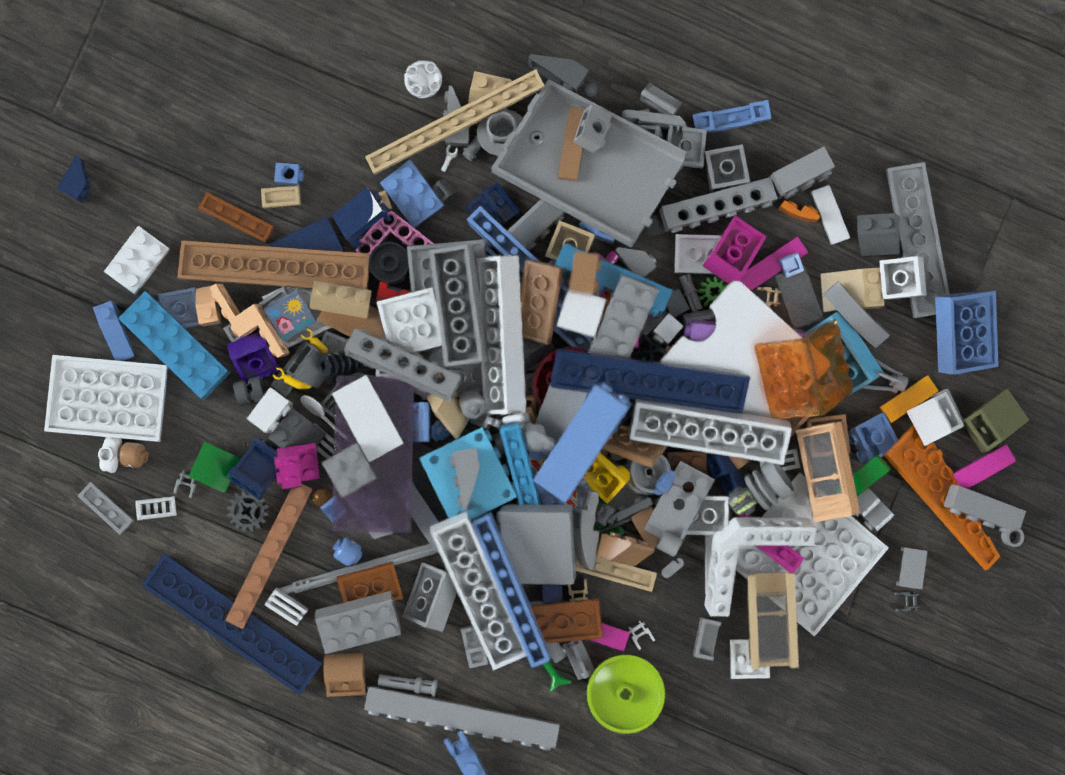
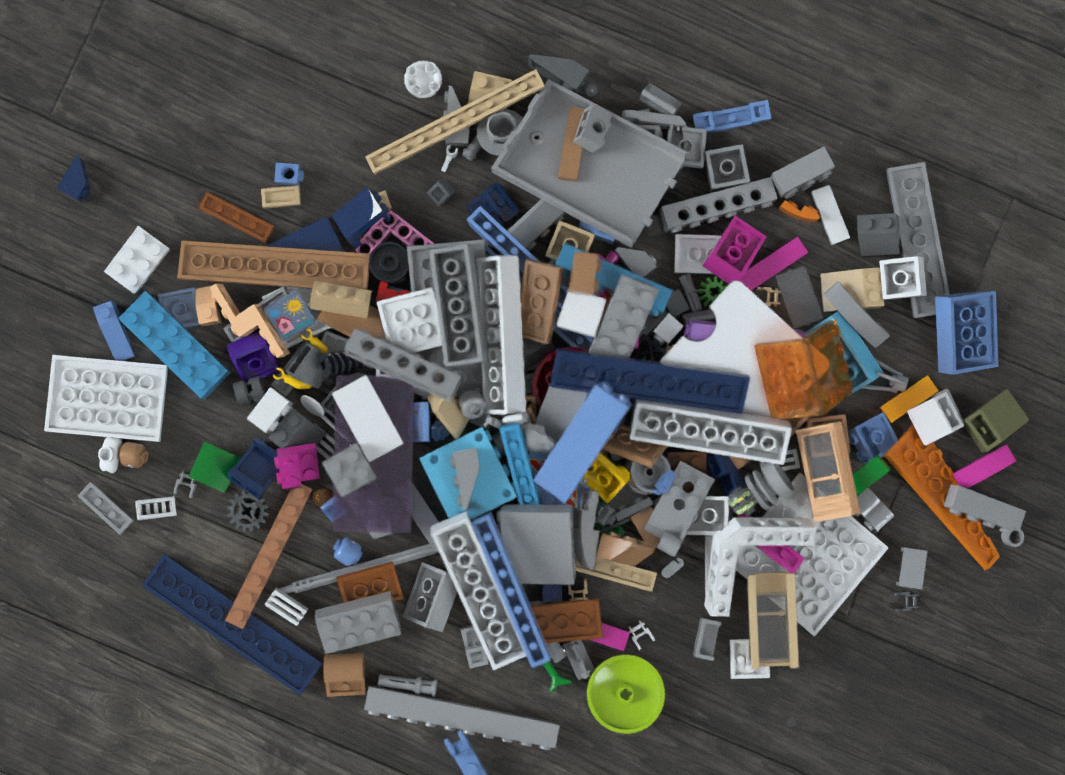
medium blue plate [380,160,445,228] -> none
medium blue tile [779,252,804,278] -> none

